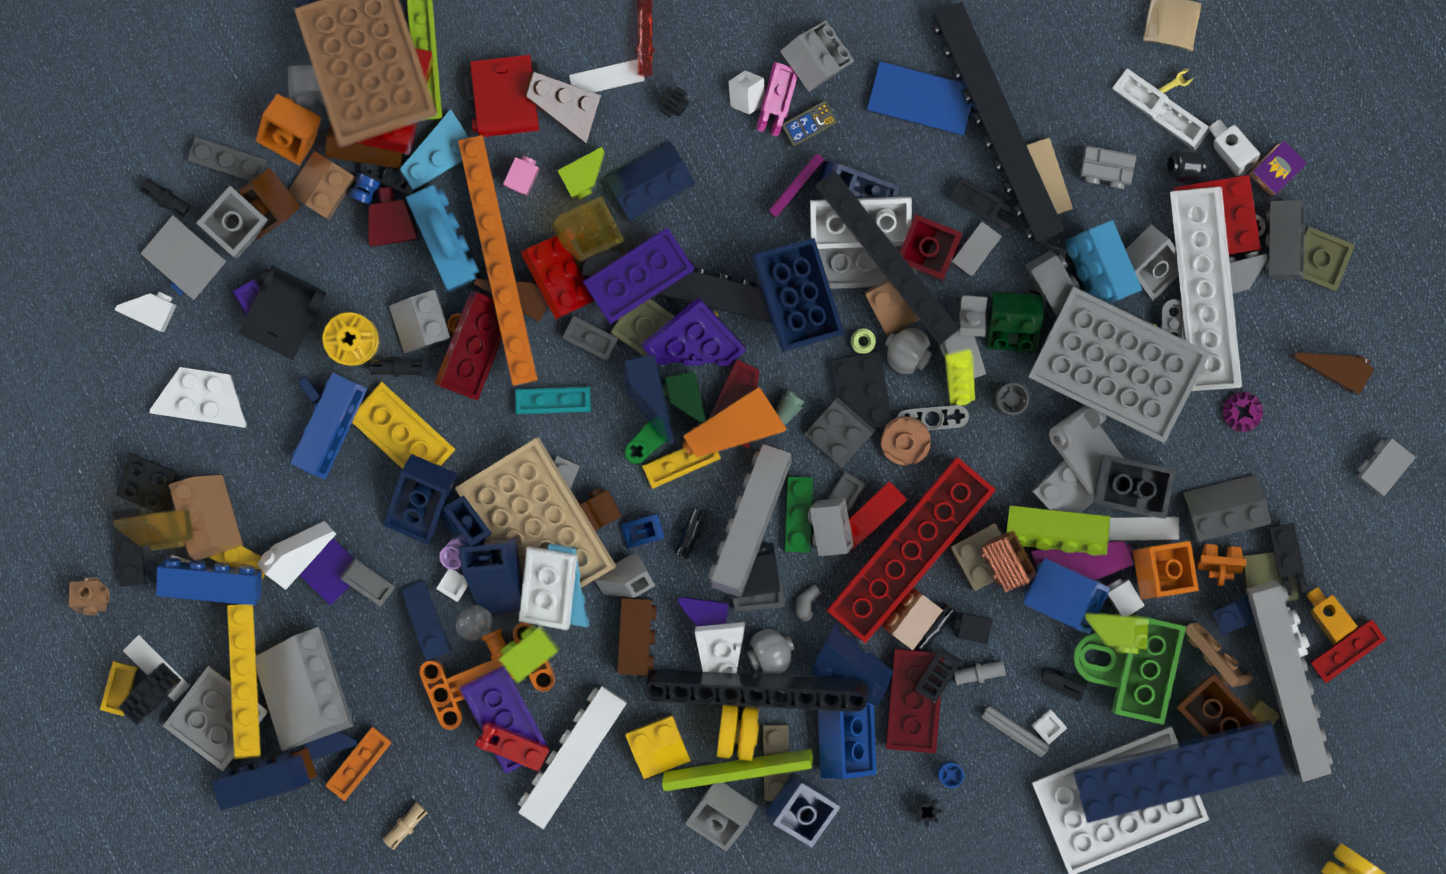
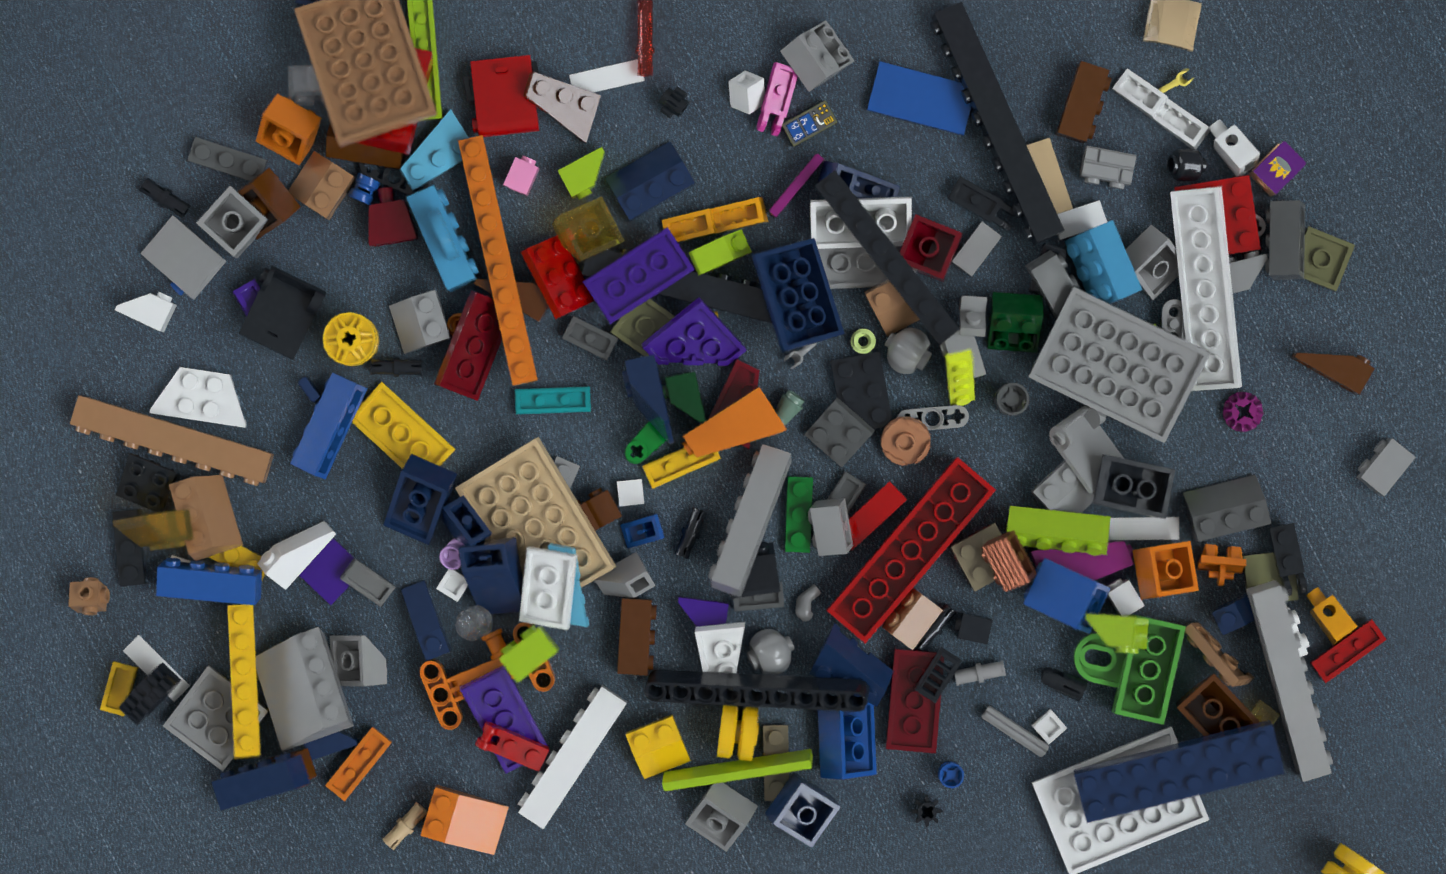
none -> medium nougat brick [70,395,274,486]
none -> light grey slope [330,635,387,686]
none -> slope [420,785,509,855]
none -> white tile [617,479,644,506]
none -> light orange slope [661,197,768,242]
none -> lime slope [689,229,752,275]
none -> light grey hand [784,343,817,369]
none -> reddish brown brick [1055,61,1112,144]
none -> white tile [1058,200,1107,240]

